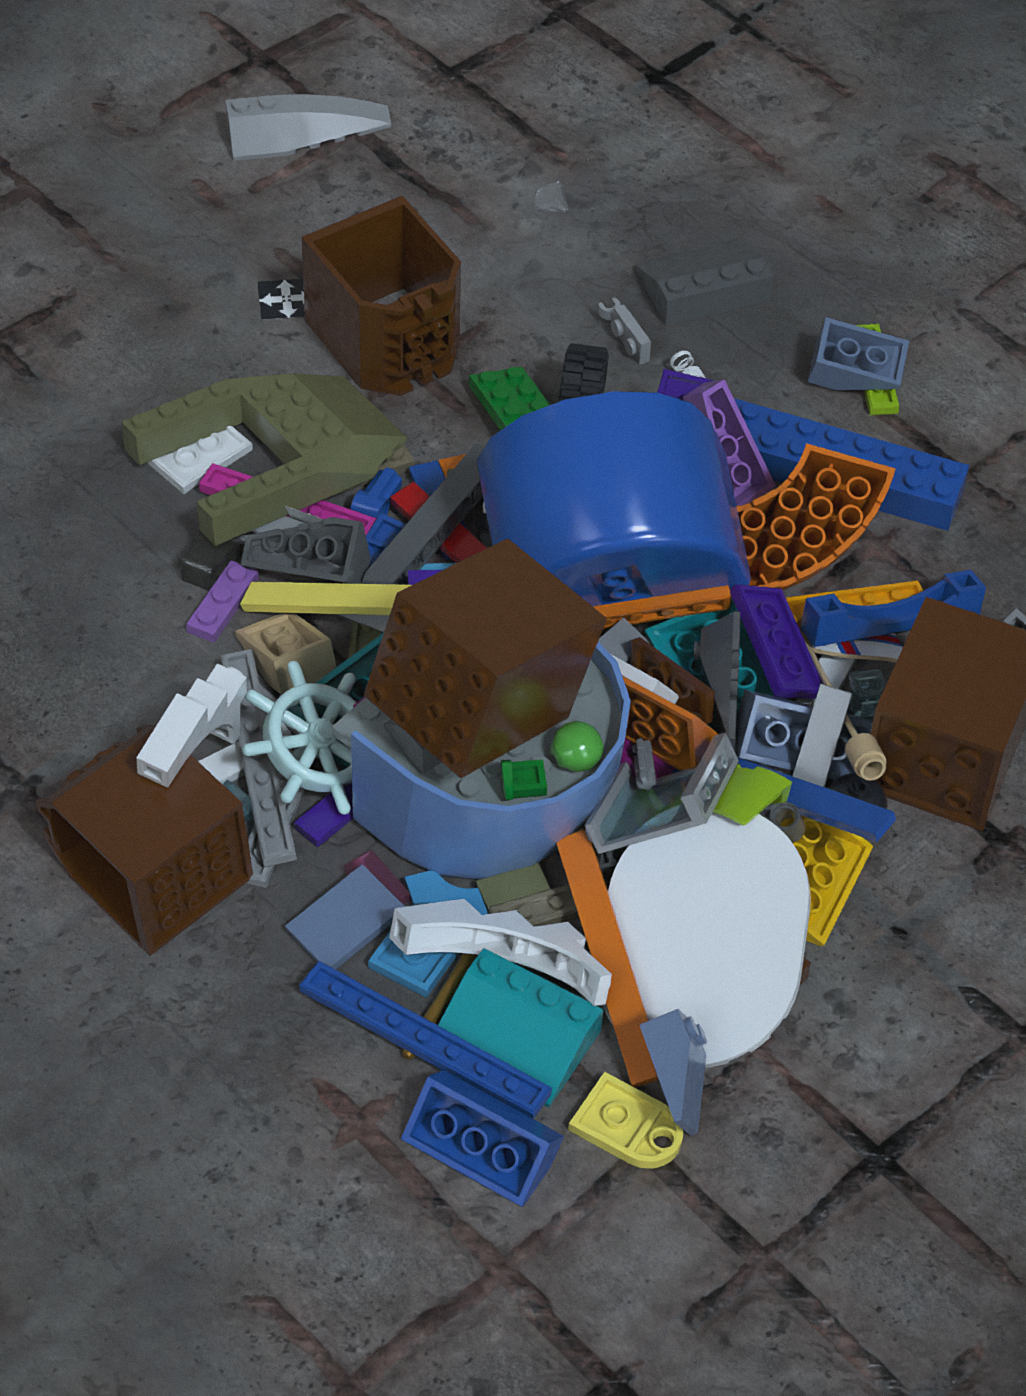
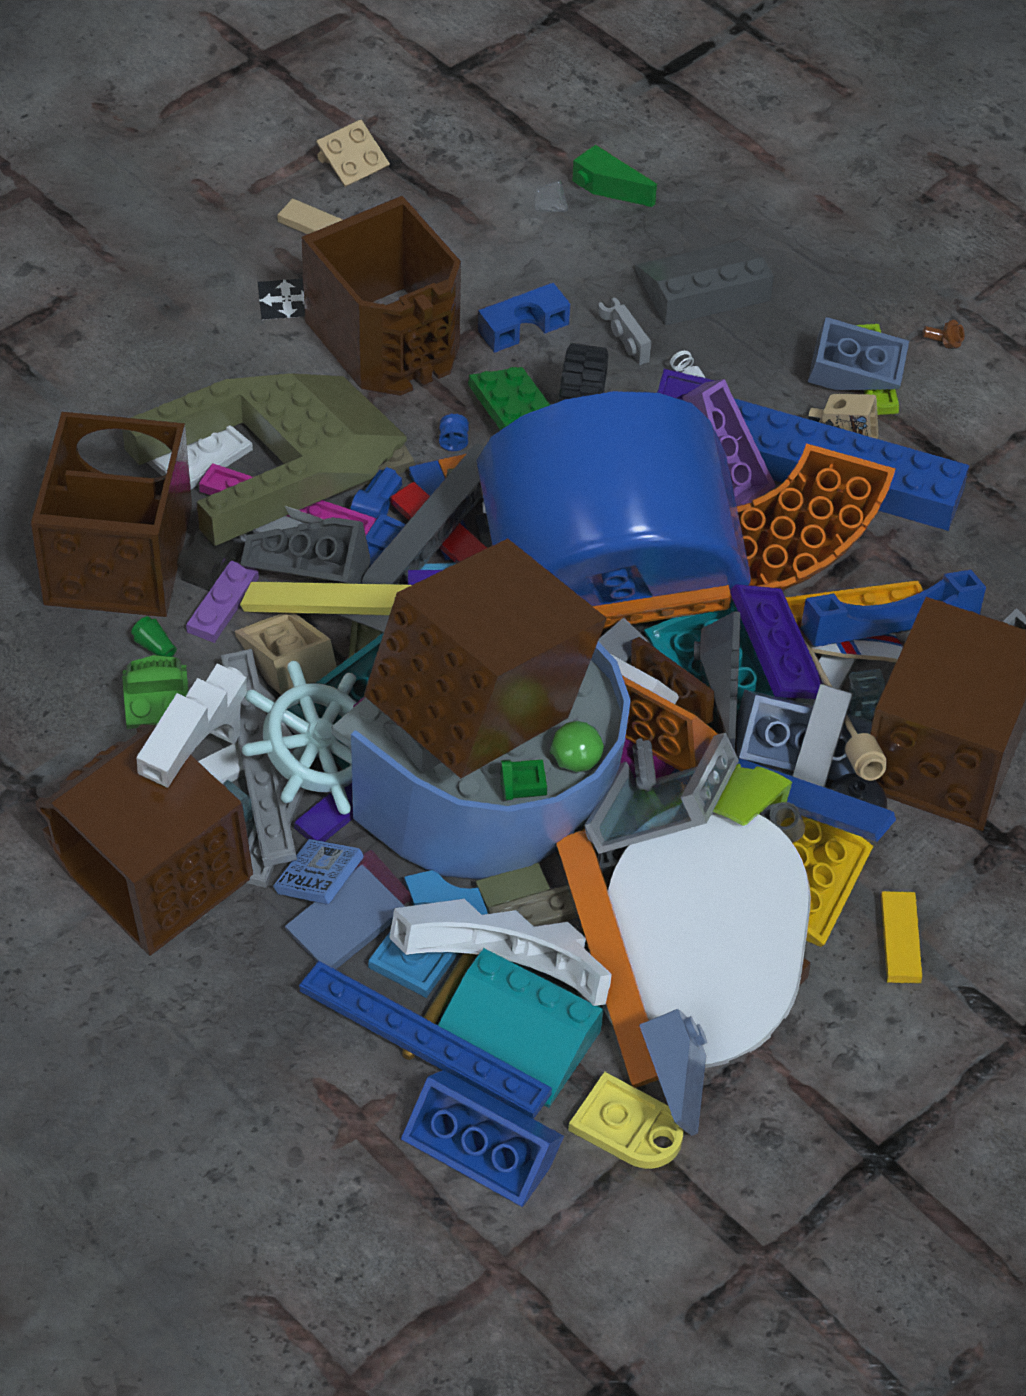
light grey wedge [226,94,391,161] -> none
none -> reddish brown container [31,412,192,617]
none -> bright green piece [122,655,189,729]
none -> green cone [131,616,177,657]
none -> medium blue tile [273,839,364,904]
none -> tan tile [278,198,343,234]
none -> tan hinge [316,119,390,187]
none -> blue wheel [439,414,469,451]
none -> blue arch [478,282,570,353]
none -> green slope [572,145,657,207]
none -> tan torso [808,394,879,439]
none -> yellow tile [881,891,922,983]
none -> dark orange plate [922,320,965,348]

